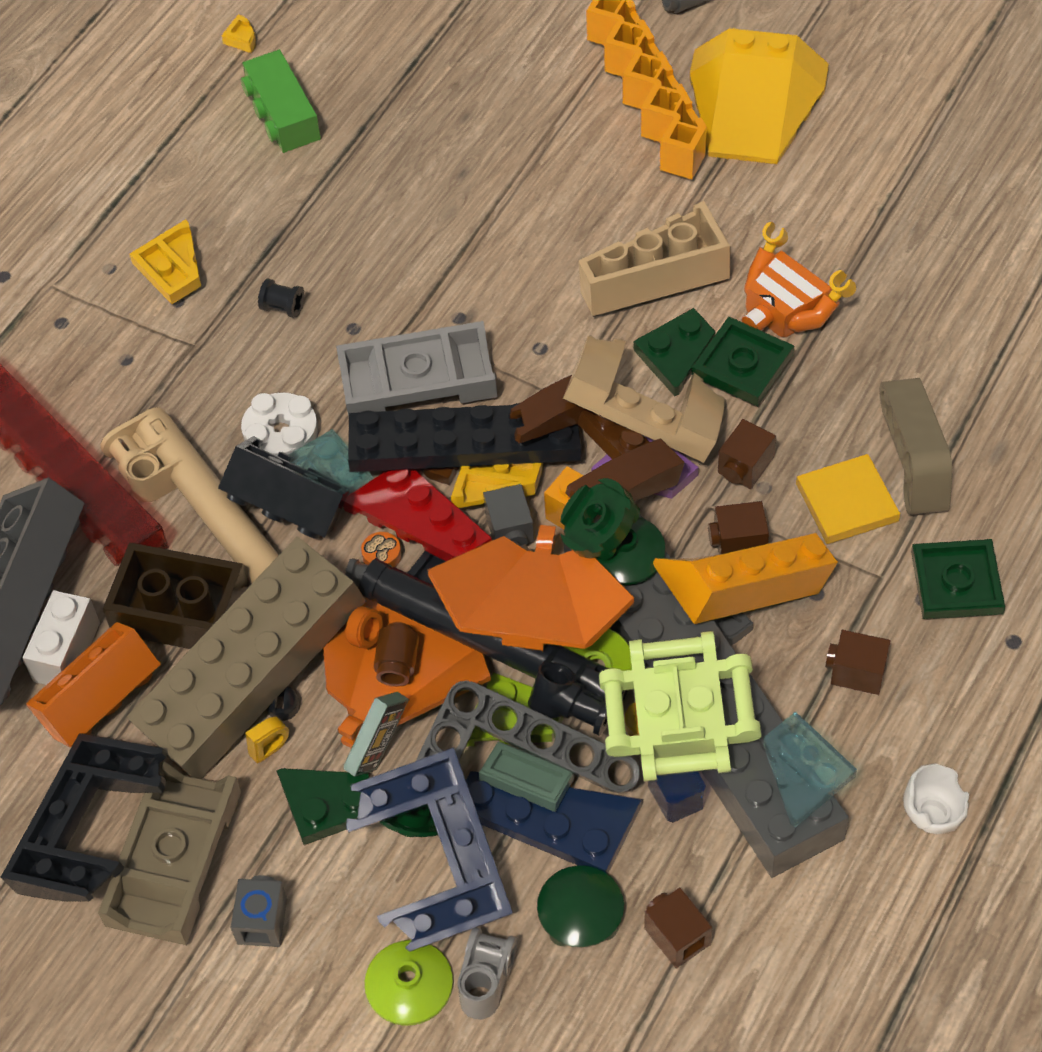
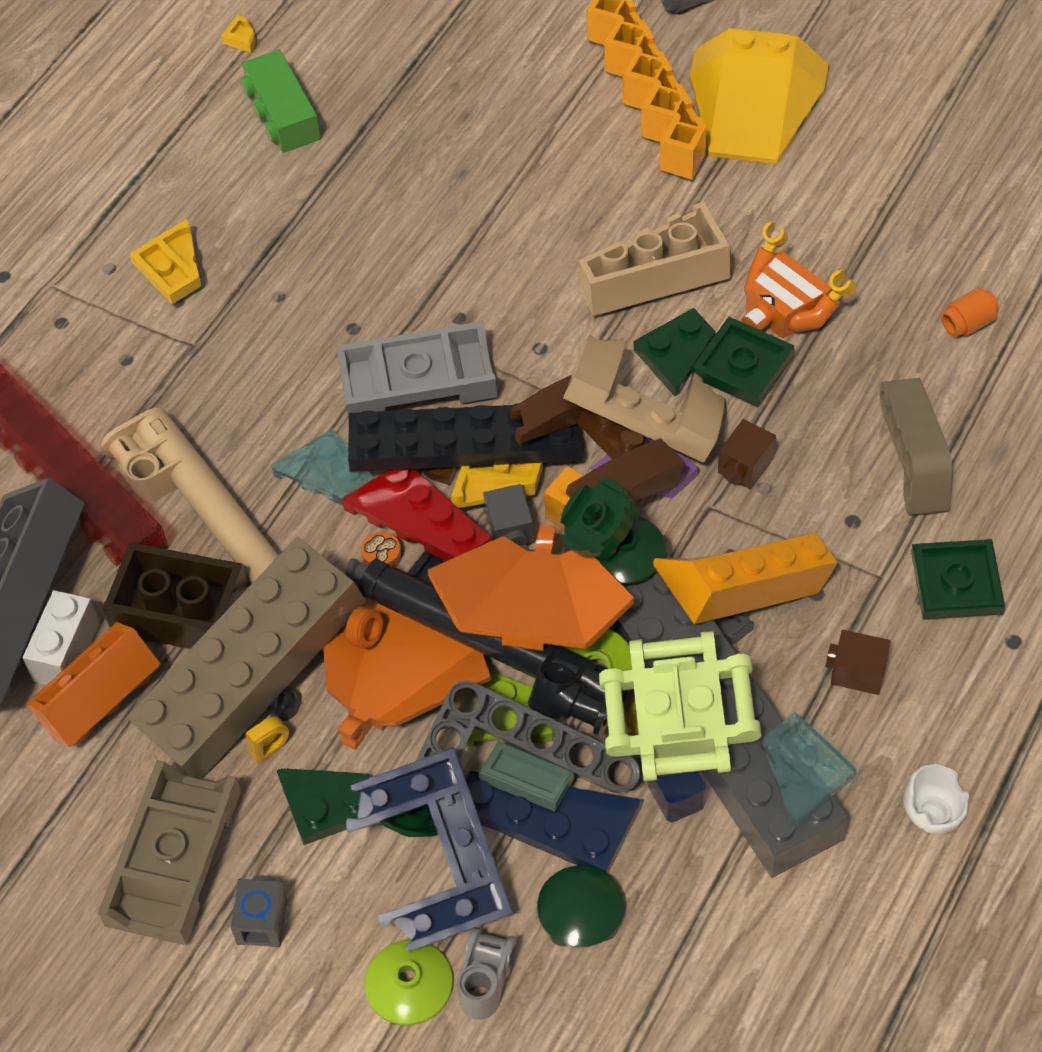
black wedge [0,733,167,902] -> none
black wedge [218,436,350,538] -> none
white plate [241,393,318,460] -> none
black bush [258,278,305,318] -> none
tile [343,692,409,777] -> none
reddish brown brick [373,622,419,686] -> none
reddish brown brick [644,887,712,969] -> none
reddish brown brick [708,501,769,555] -> none
yellow tile [796,454,900,544] -> none
none -> orange brick [941,287,999,338]

